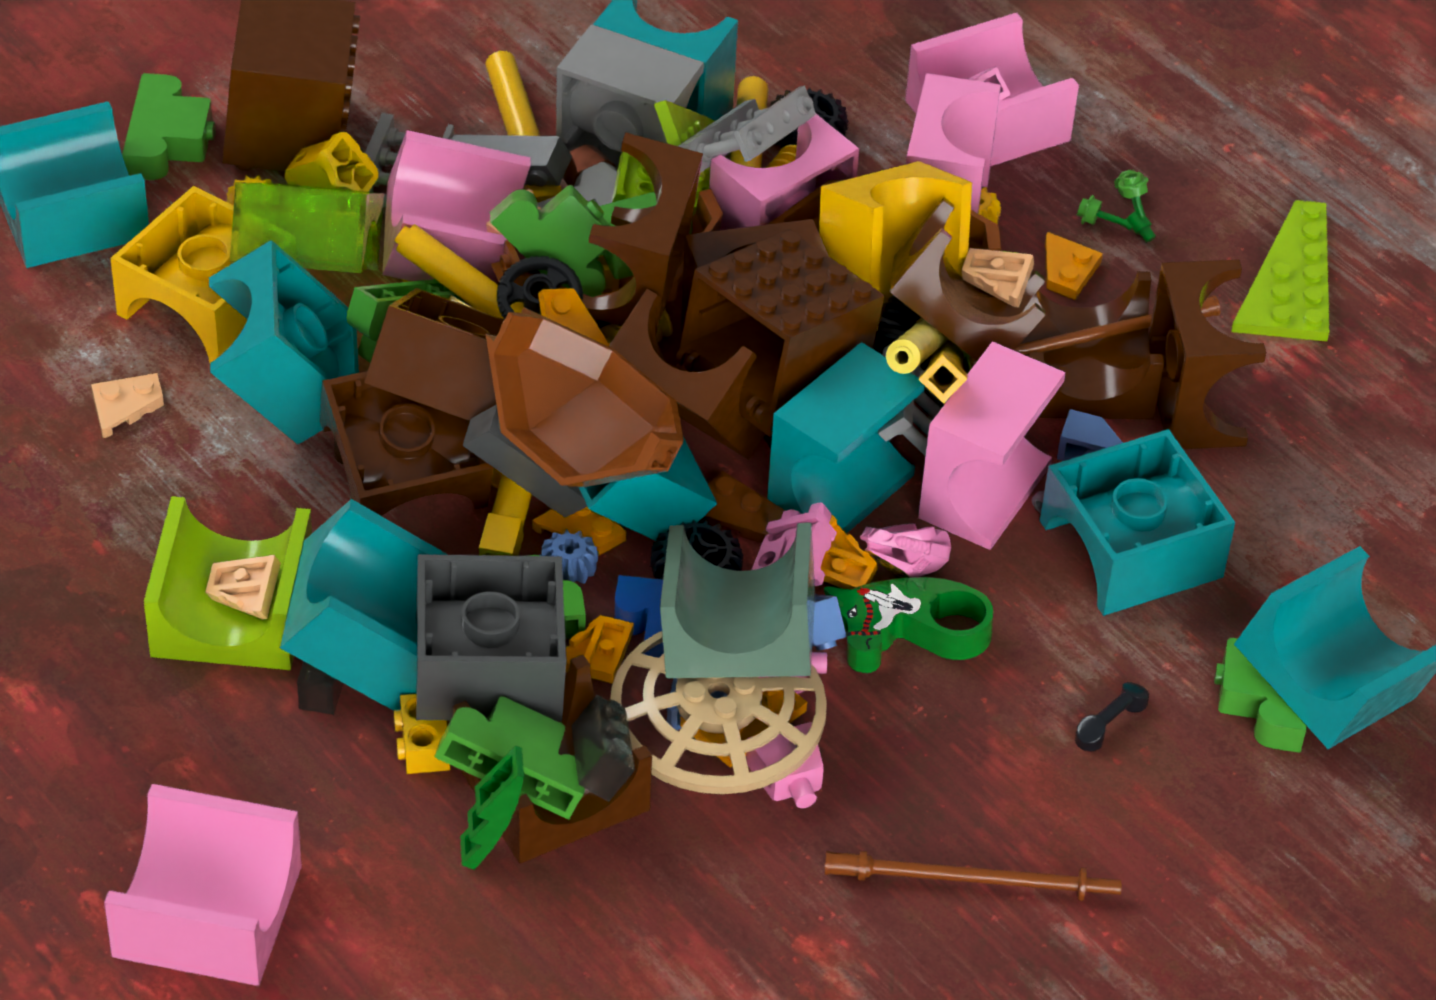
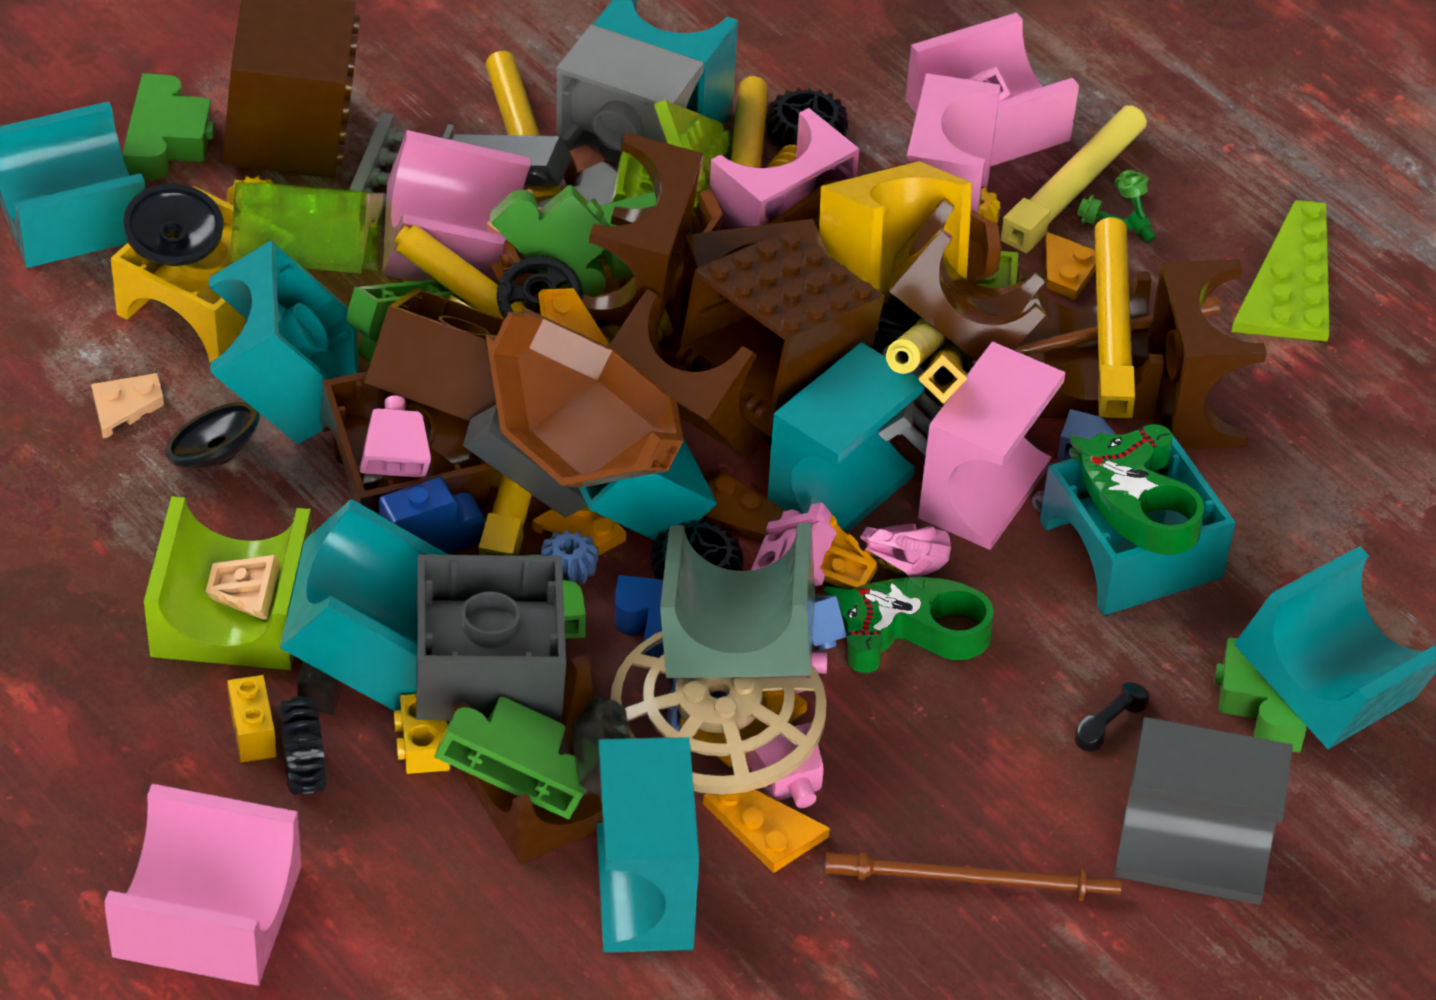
yellow piece [285,132,378,199] -> none
green slope [460,745,524,870] -> none
light orange wing [566,615,634,683] -> none
light grey fence [678,85,816,173] -> none
light nougat wing [962,248,1034,307] -> none
none -> black dish [123,184,223,266]
none -> black dish [165,402,260,468]
none -> yellow brick [227,675,277,763]
none -> black gear [279,696,326,795]
none -> bright pink torso [360,396,431,478]
none -> blue brick [379,477,486,555]
none -> teal piece [596,737,699,952]
none -> light orange wing [703,790,830,873]
none -> light yellow brick [1000,105,1146,254]
none -> green animal [1069,424,1204,555]
none -> yellow brick [1095,217,1135,418]
none -> dark grey piece [1114,717,1293,905]

